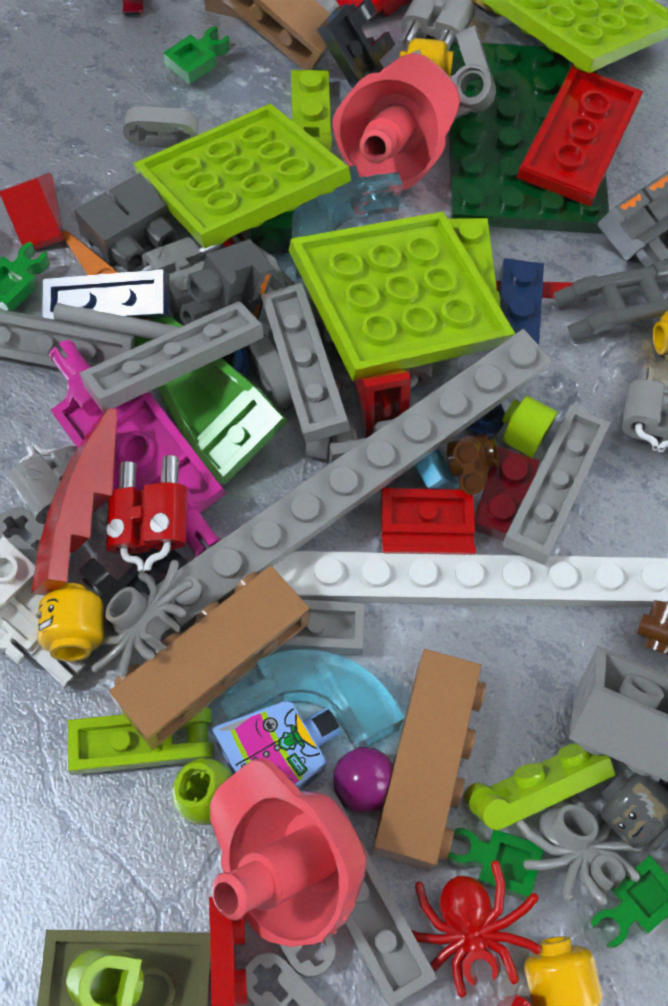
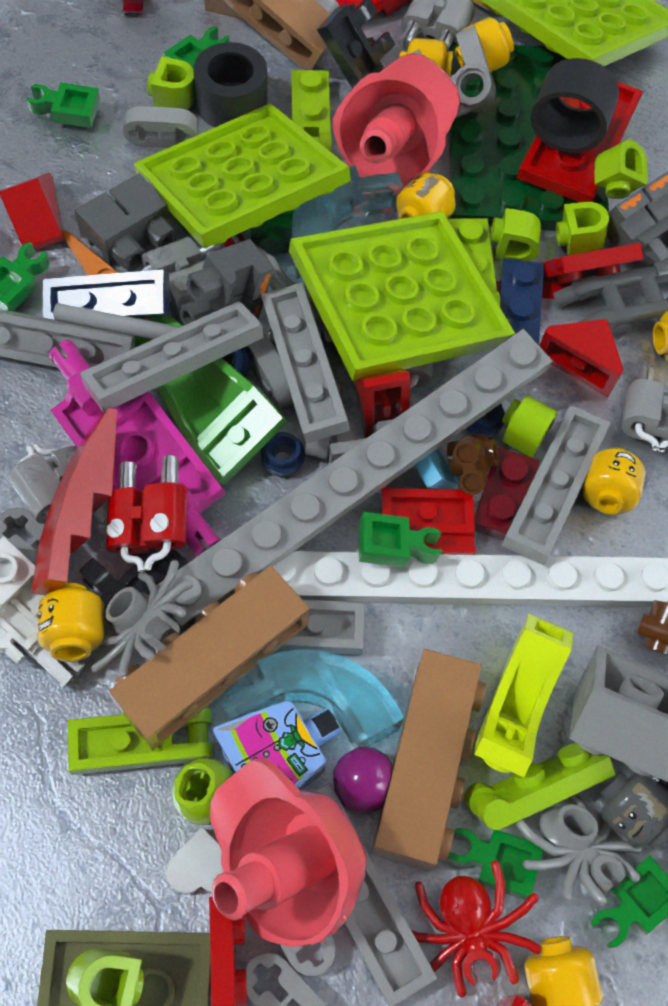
none -> green plate [26,82,101,128]
none -> lime plate [147,56,196,110]
none -> white tile [166,827,223,895]
none -> black piece [193,42,268,128]
none -> dark blue plate [260,432,305,476]
none -> green plate [359,511,442,568]
none -> yellow head [396,172,456,219]
none -> yellow head [455,17,514,72]
none -> neon yellow arch [473,613,574,778]
none -> lime plate [490,208,541,261]
none -> black piece [531,58,619,153]
none -> red slope [539,319,624,398]
none -> red plate [540,243,643,284]
none -> lime plate [556,202,609,255]
none -> yellow head [582,448,646,514]
none -> lime plate [594,140,648,199]

